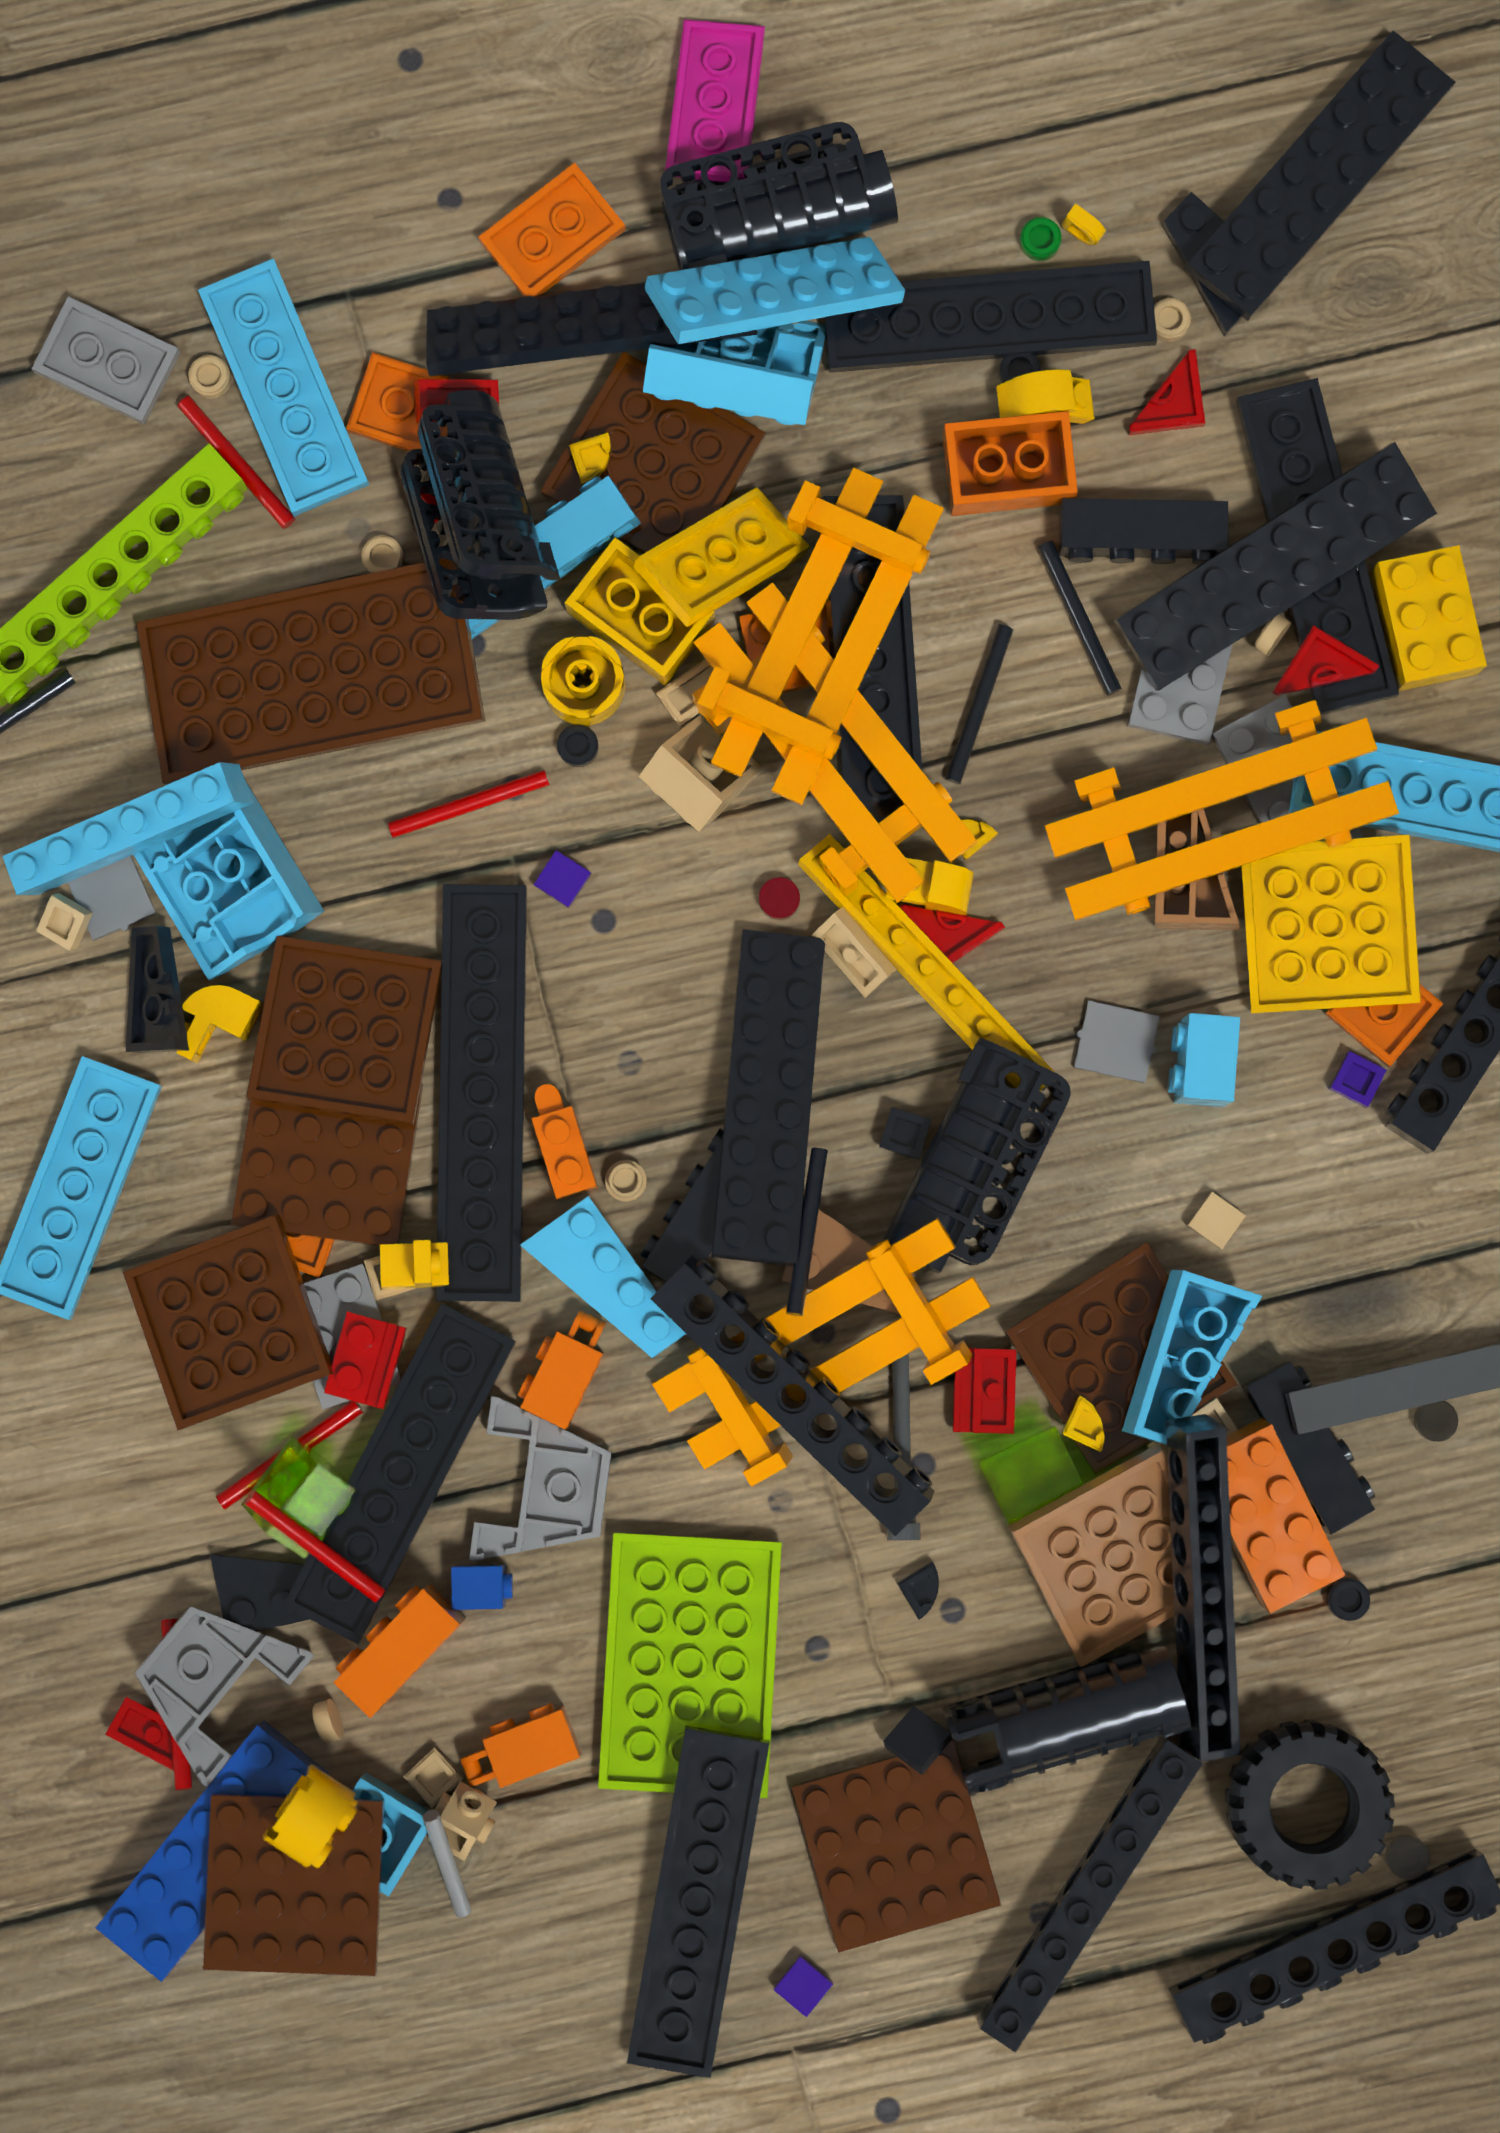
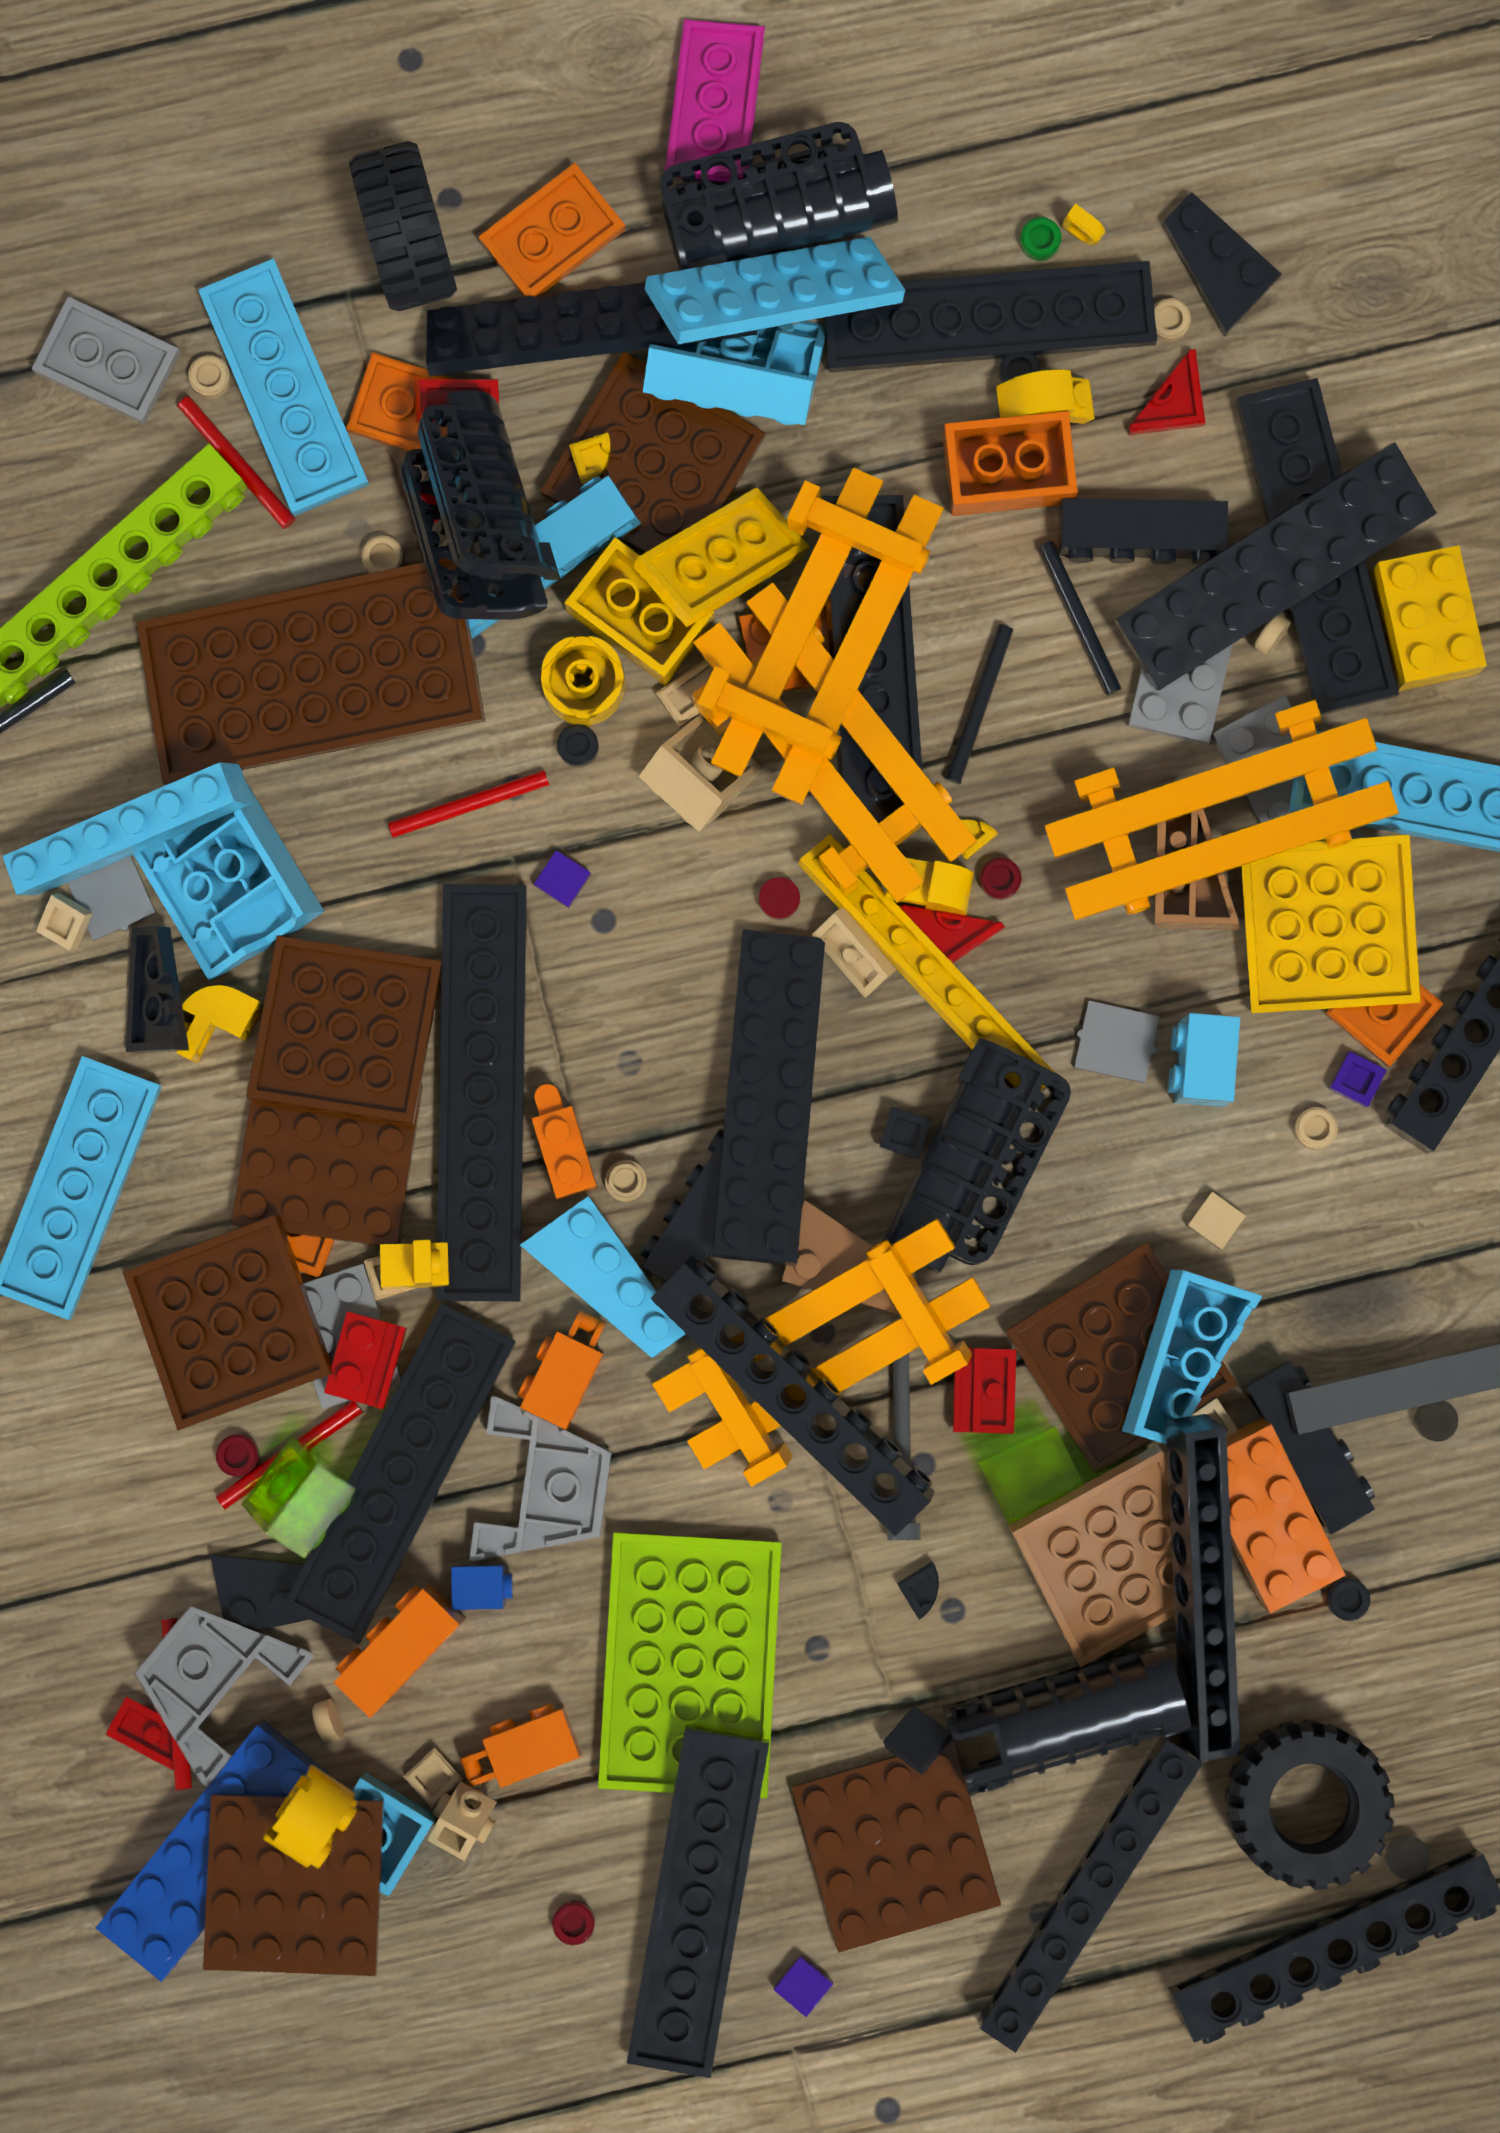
red bar [244,1490,385,1602] -> none
light grey bar [422,1810,472,1918] -> none
black bar [786,1147,828,1316] -> none
yellow tile [1061,1396,1105,1452] -> none
black plate [1185,30,1456,321] -> none
red tile [1272,626,1380,696] -> none
none -> dark red tile [216,1434,260,1477]
none -> black tyre [349,141,457,311]
none -> dark red tile [552,1900,595,1945]
none -> dark red tile [979,857,1022,900]
none -> tan tile [1294,1107,1338,1150]

